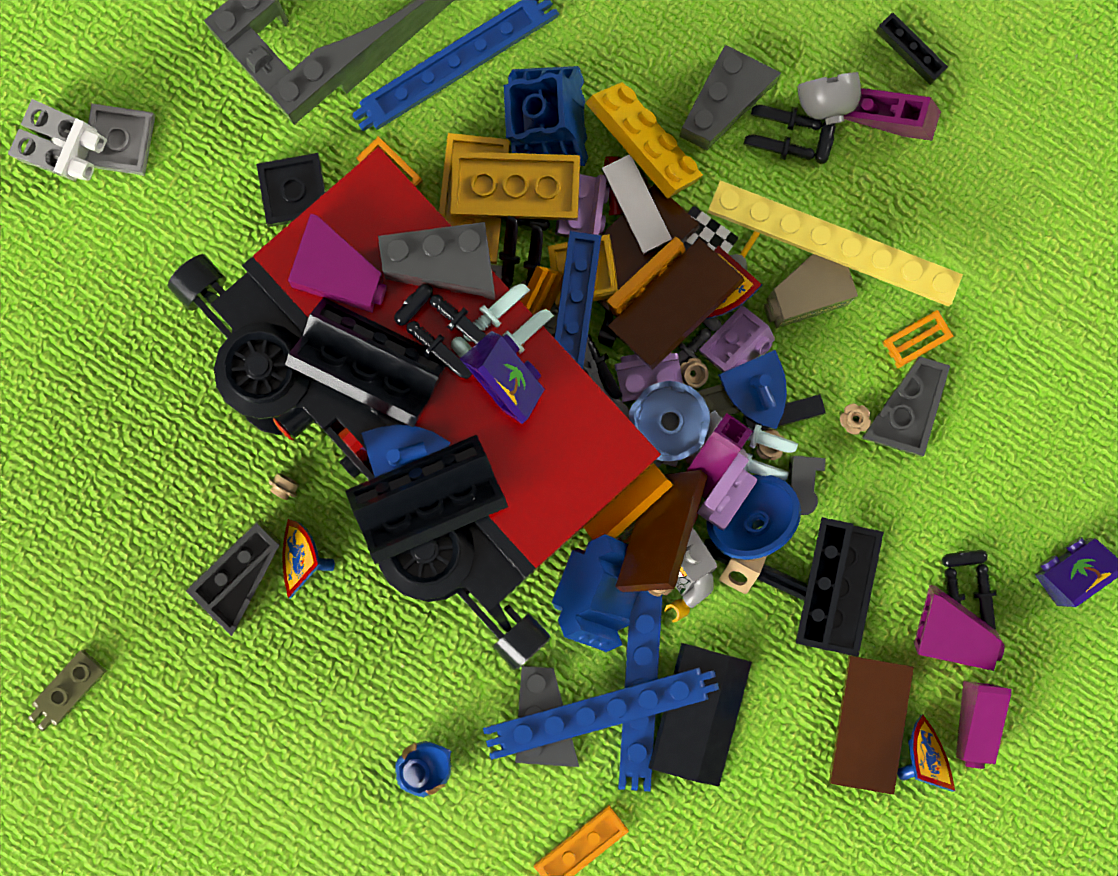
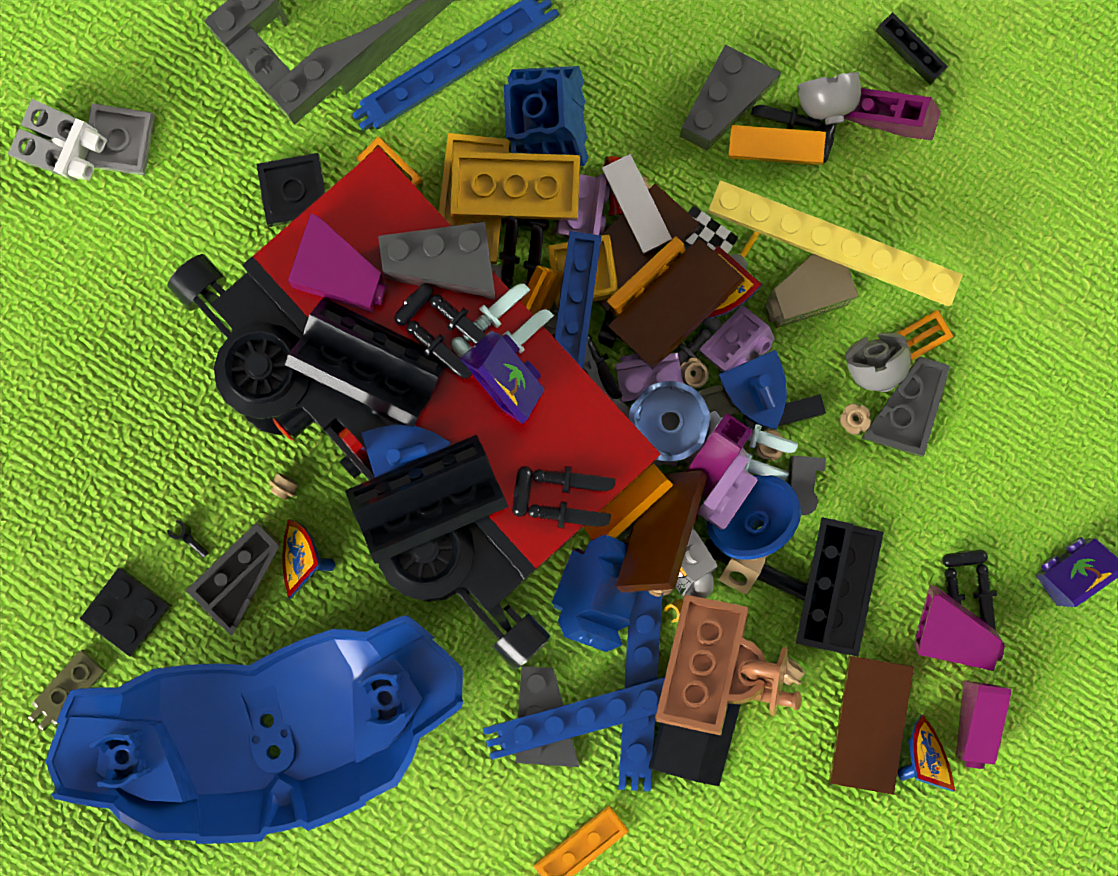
blue hair [395,741,452,798] -> none
yellow plate [585,82,703,199] -> none
none -> blue piece [46,615,463,844]
none -> black plate [80,567,172,657]
none -> black hand [167,521,209,558]
none -> black piece [512,466,616,528]
none -> nougat plate [655,594,802,736]
none -> light orange tile [728,125,826,166]
none -> tan plate [776,657,805,686]
none -> light grey cylinder [845,333,911,392]

